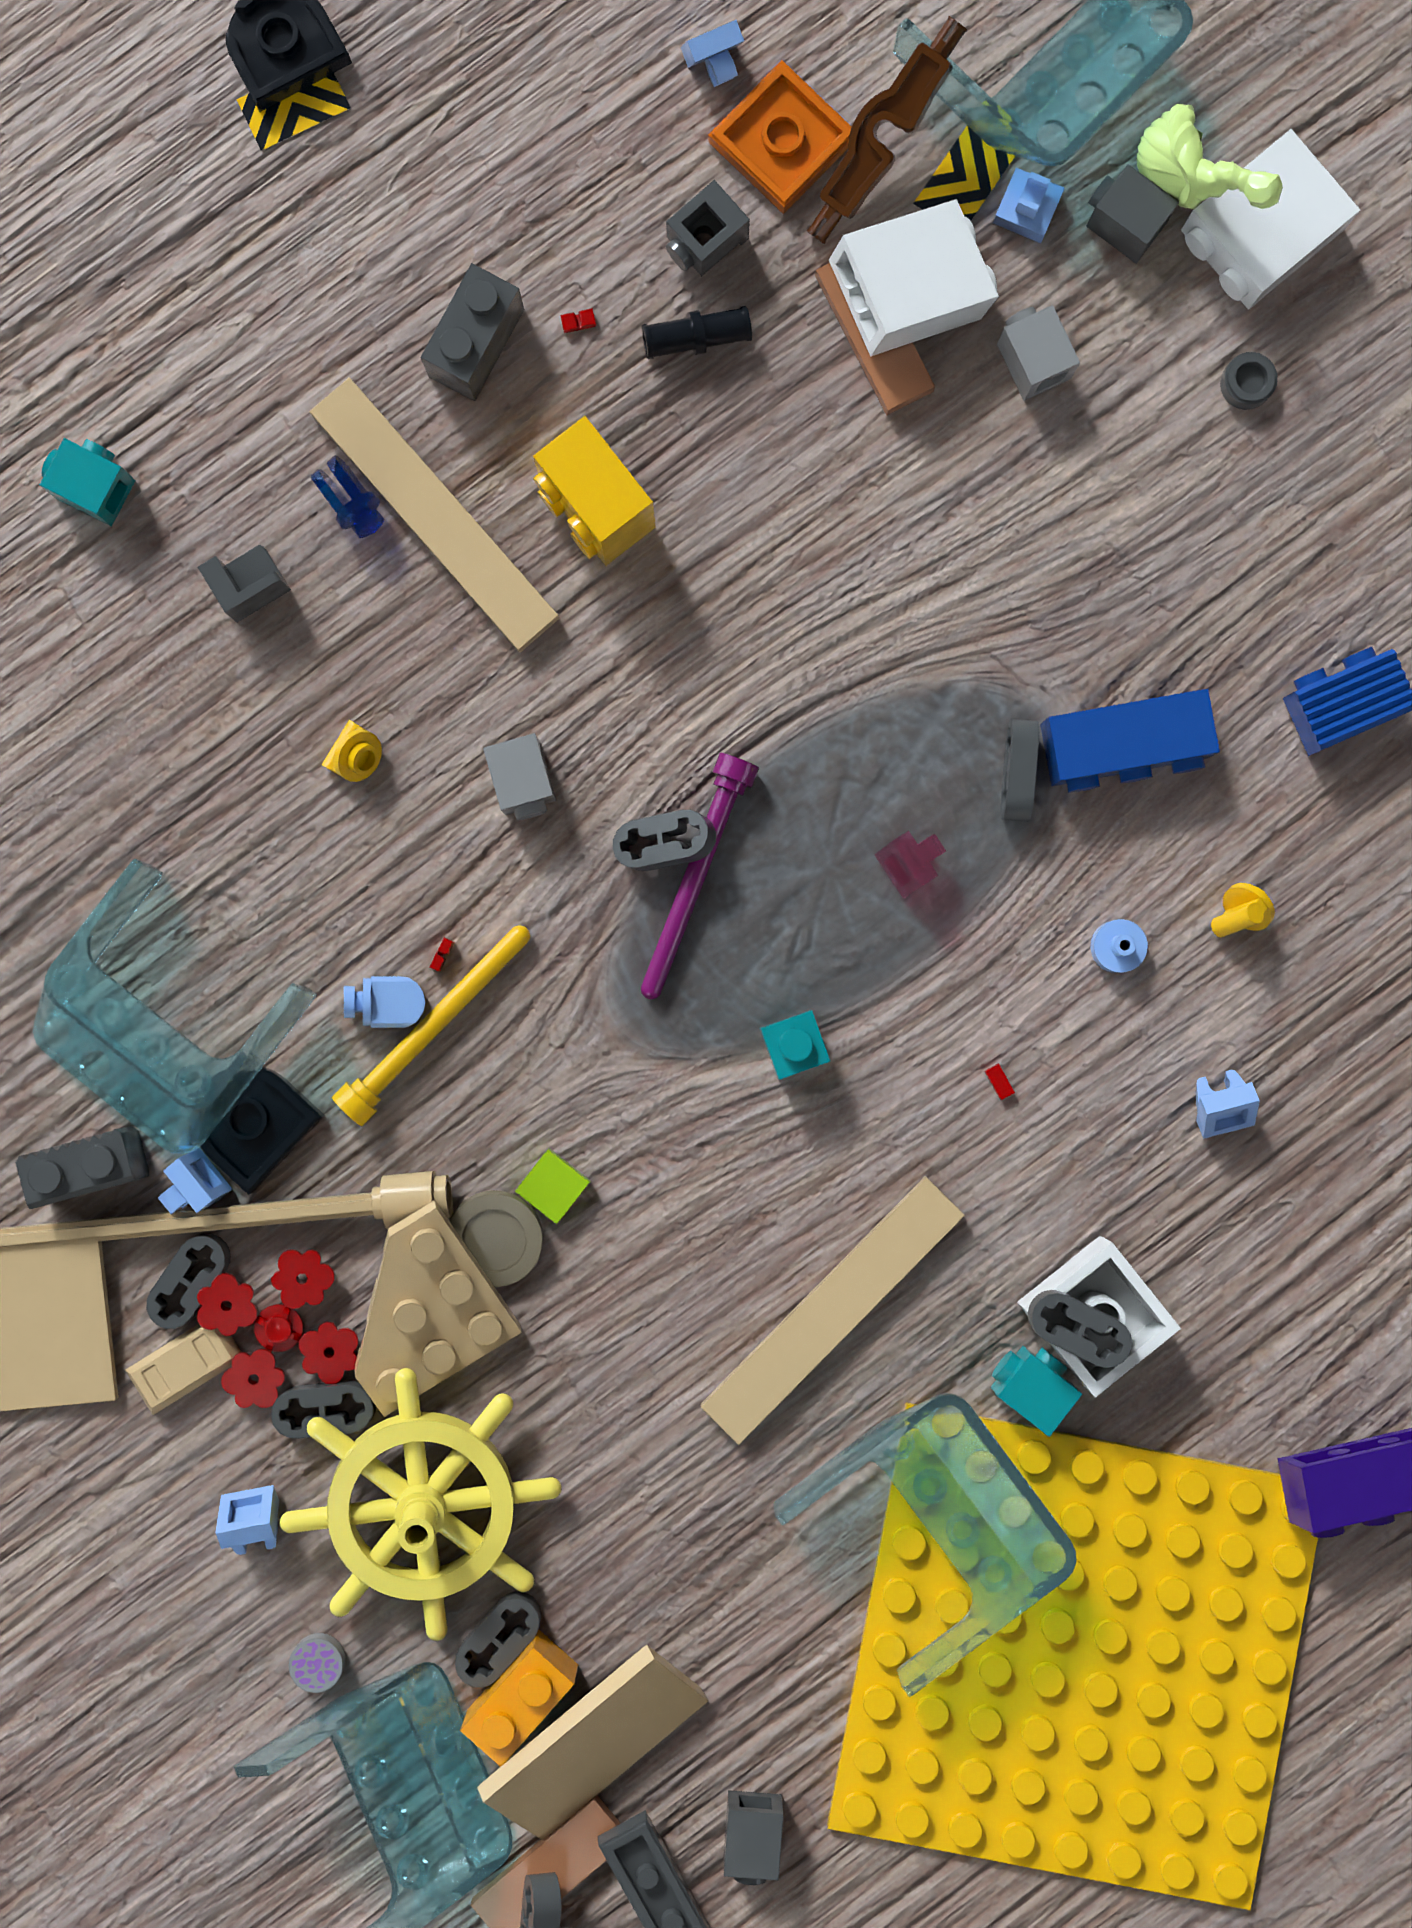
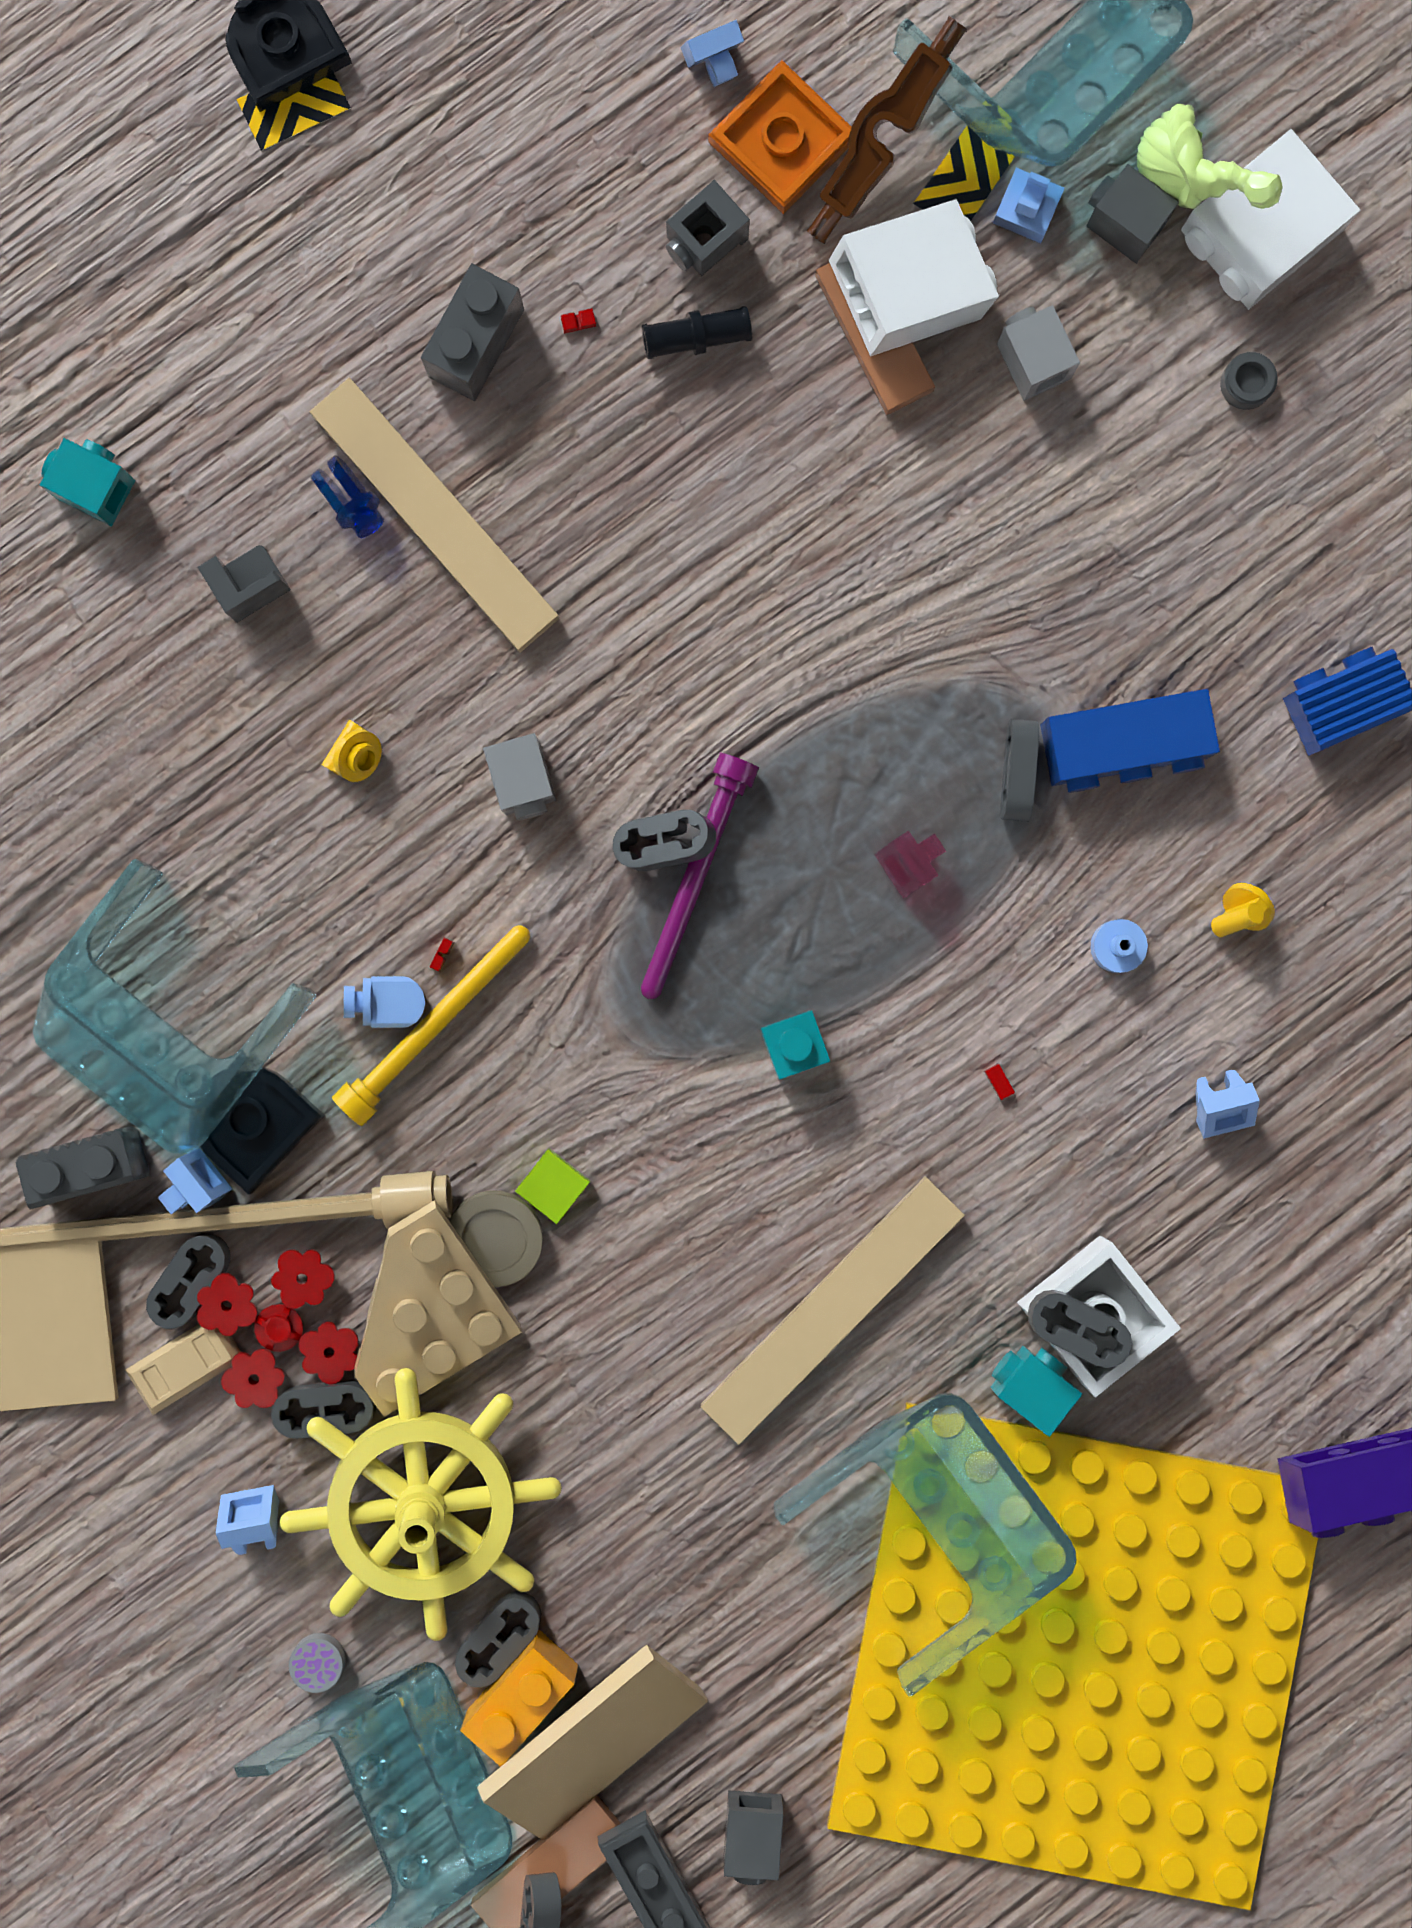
yellow brick [533,416,656,566] -> none

